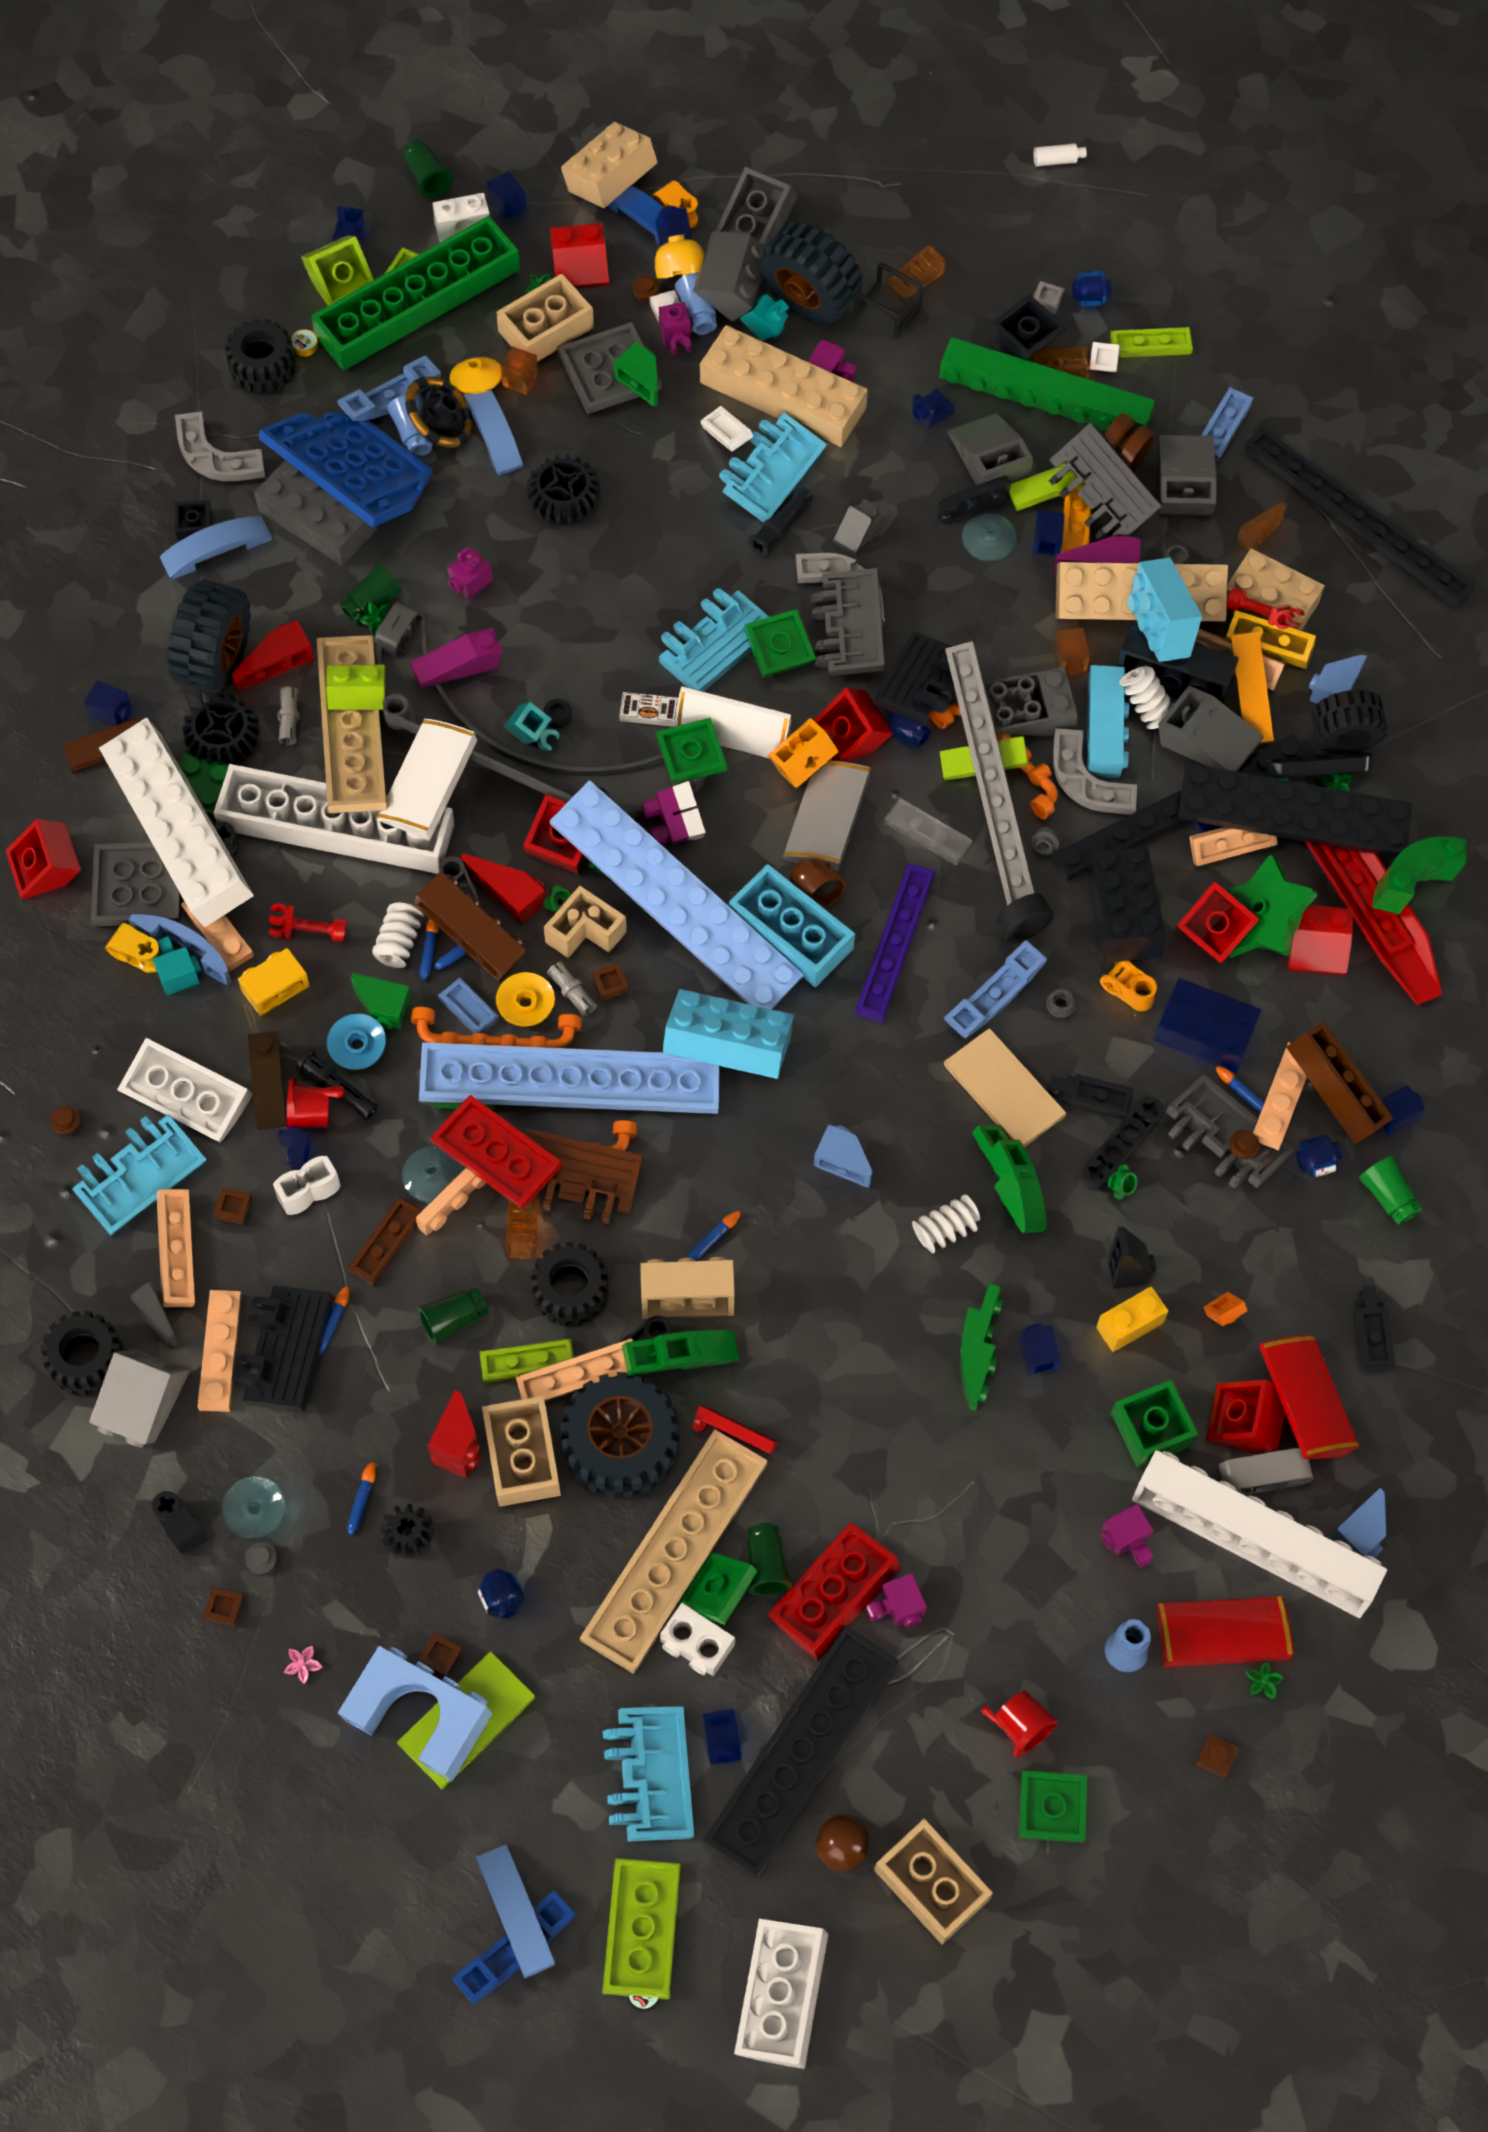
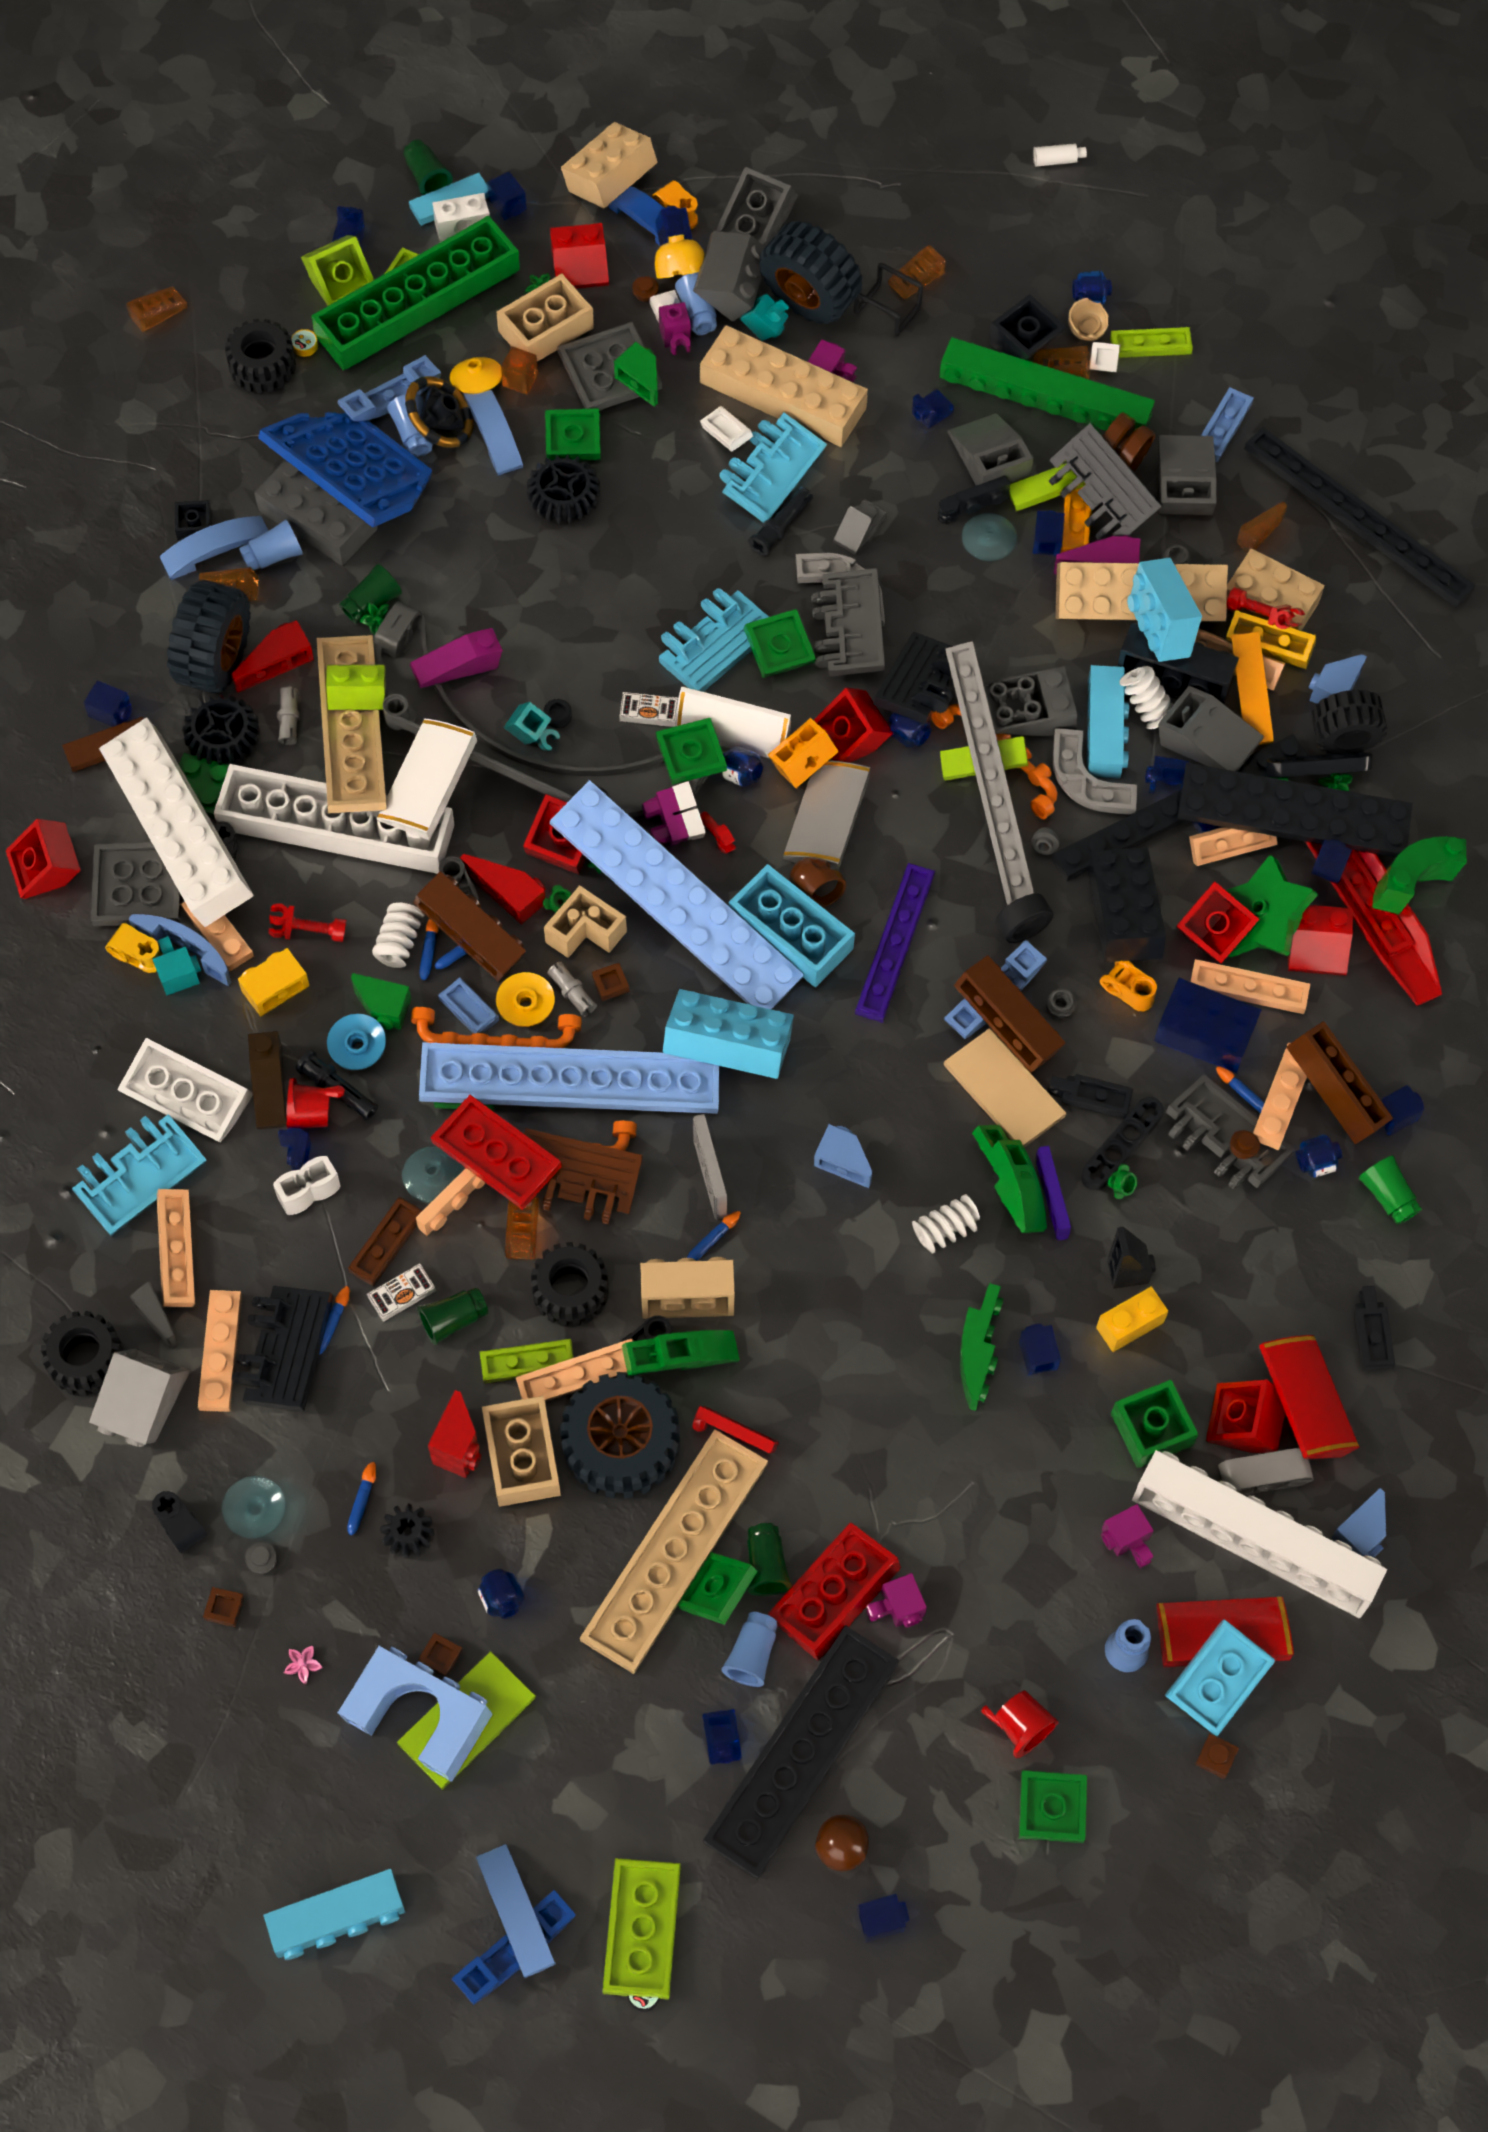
reddish brown plate [50,1106,81,1135] -> none
light grey plate [175,411,265,481] -> none
reddish brown plate [213,1187,252,1225] -> none
magenta brick [448,547,493,599] -> none
medium azure hinge [603,1706,694,1841] -> none
white brick [660,1603,735,1677] -> none
white slope [734,1919,828,2069] -> none
tan brick [874,1819,993,1945] -> none
clear tile [884,798,972,866] -> none
light grey tile [1033,281,1065,314] -> none
clear orange brick [1053,628,1090,674] -> none
orange plate [1204,1292,1248,1326] -> none
green plant [1245,1661,1284,1699] -> none
none -> clear orange slope [126,286,188,332]
none -> clear orange slope [199,567,258,601]
none -> medium blue plant [239,519,303,572]
none -> medium azure brick [263,1869,405,1960]
none -> tile [367,1264,436,1322]
none -> medium azure tile [409,173,491,226]
none -> green plate [545,408,601,460]
none -> light grey tile [693,1114,727,1220]
none -> red bar [700,811,737,854]
none -> clear blue head [721,746,763,787]
none -> medium blue plant [721,1612,778,1687]
none -> clear blue brick [857,1894,910,1943]
none -> reddish brown brick [954,955,1065,1073]
none -> dark purple tile [1035,1145,1071,1241]
none -> tan hair [1068,298,1109,341]
none -> clear blue bracket [1145,756,1189,794]
none -> medium azure tile [1165,1619,1276,1737]
none -> light nougat plate [1189,959,1310,1014]
none -> clear blue bracket [1311,839,1352,884]

